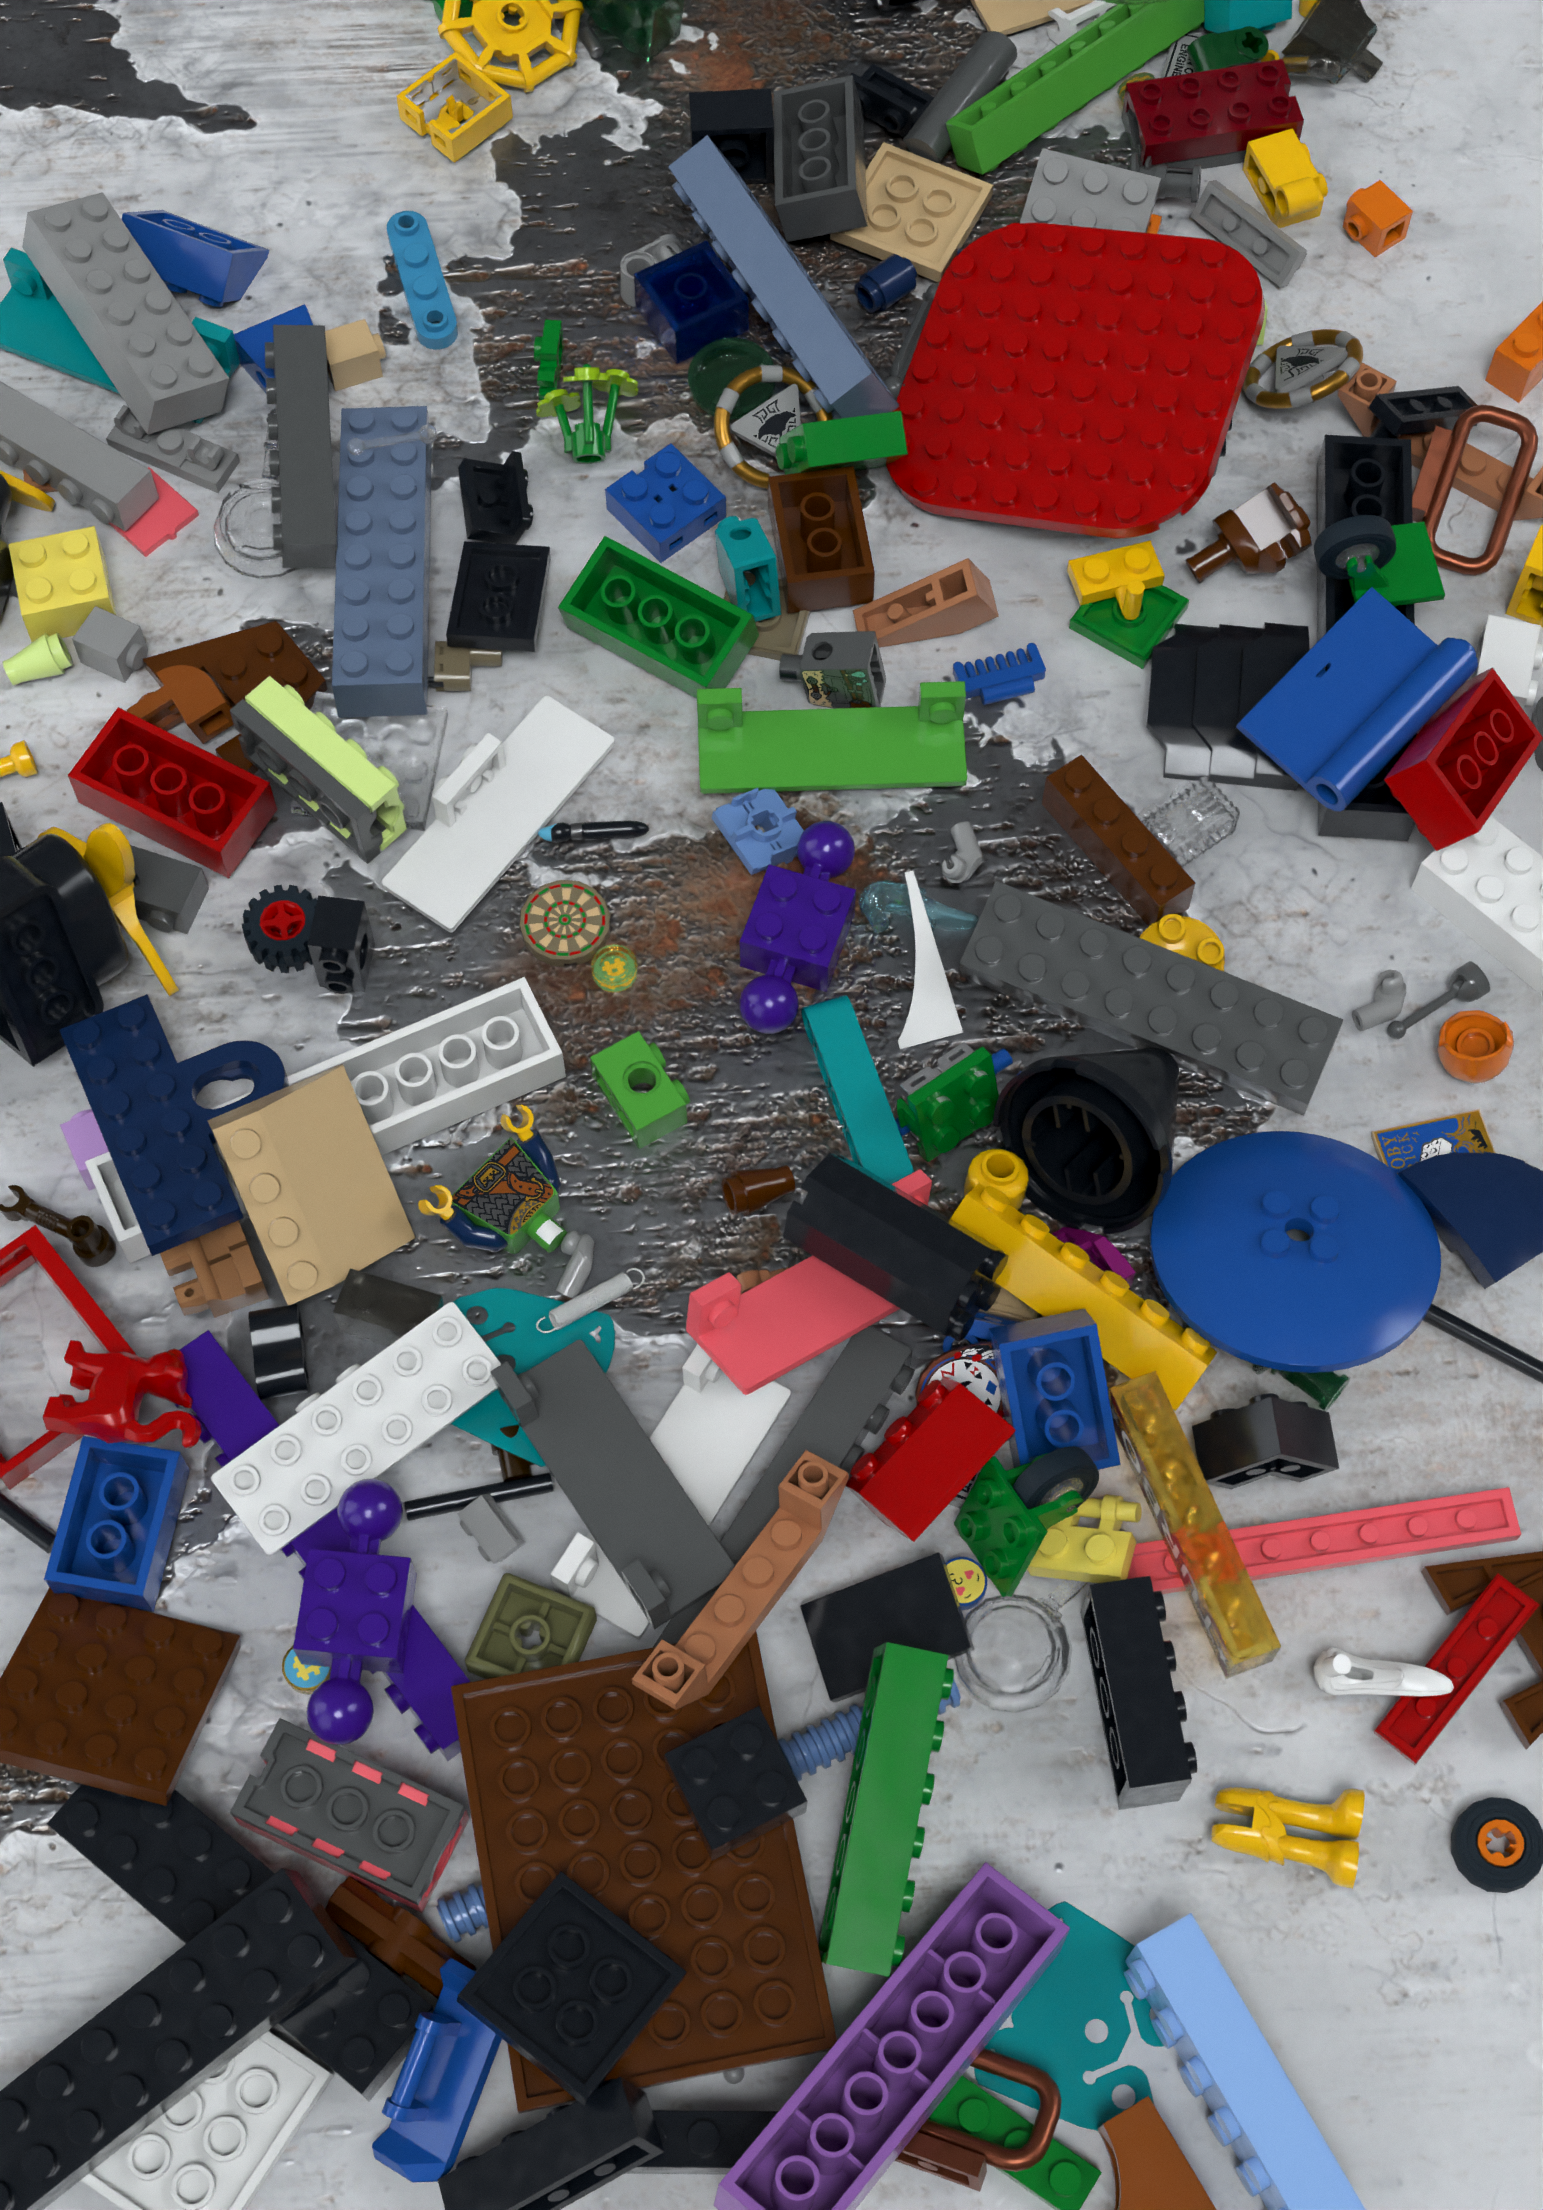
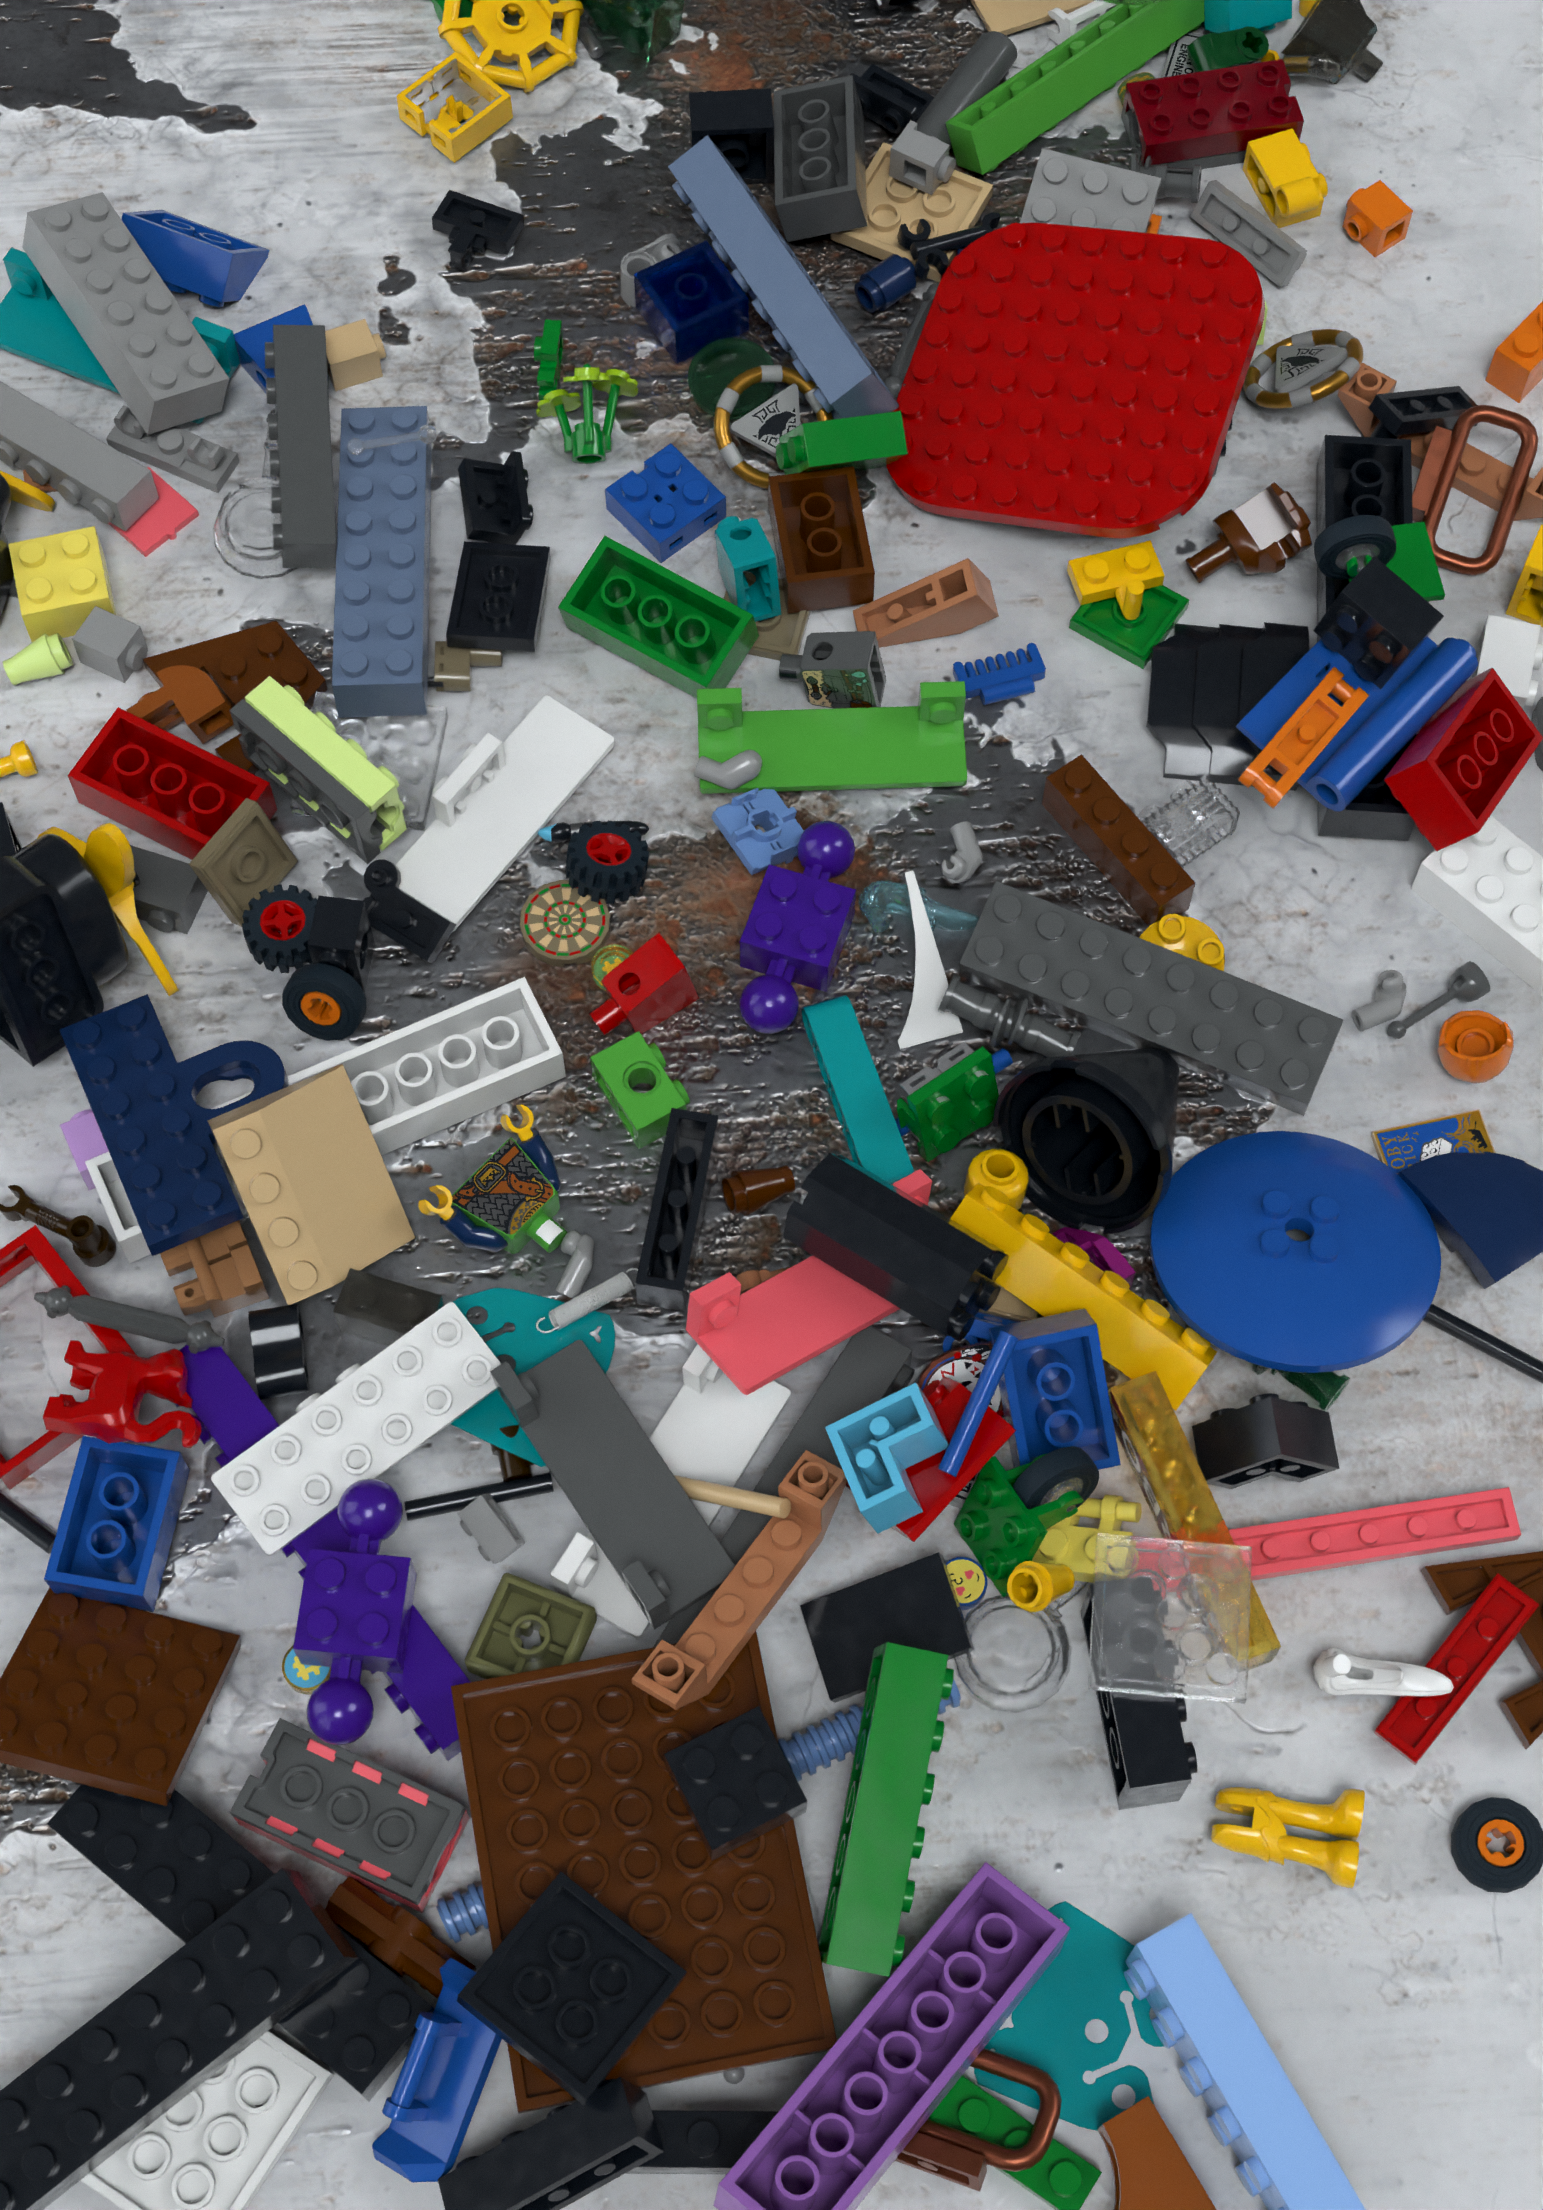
dark azure plate [387,211,458,350] -> none
none -> dark grey wheel [34,1286,225,1354]
none -> dark tan tile [189,798,298,927]
none -> black bush [282,963,366,1041]
none -> black hinge [363,860,457,963]
none -> black hinge [432,190,524,271]
none -> black wheel [565,820,649,904]
none -> red torso [588,933,699,1036]
none -> black brick [635,1108,719,1312]
none -> tan bar [674,1475,791,1519]
none -> light grey arm [694,750,762,790]
none -> medium azure brick [825,1382,949,1533]
none -> light grey brick [889,120,956,195]
none -> black bar [897,212,1001,280]
none -> dark grey piece [938,974,1081,1057]
none -> blue bar [938,1330,1018,1477]
none -> yellow cone [1007,1561,1075,1612]
none -> clear plate [1088,1533,1252,1704]
none -> orange plate [1238,667,1369,809]
none -> black brick [1313,556,1444,689]

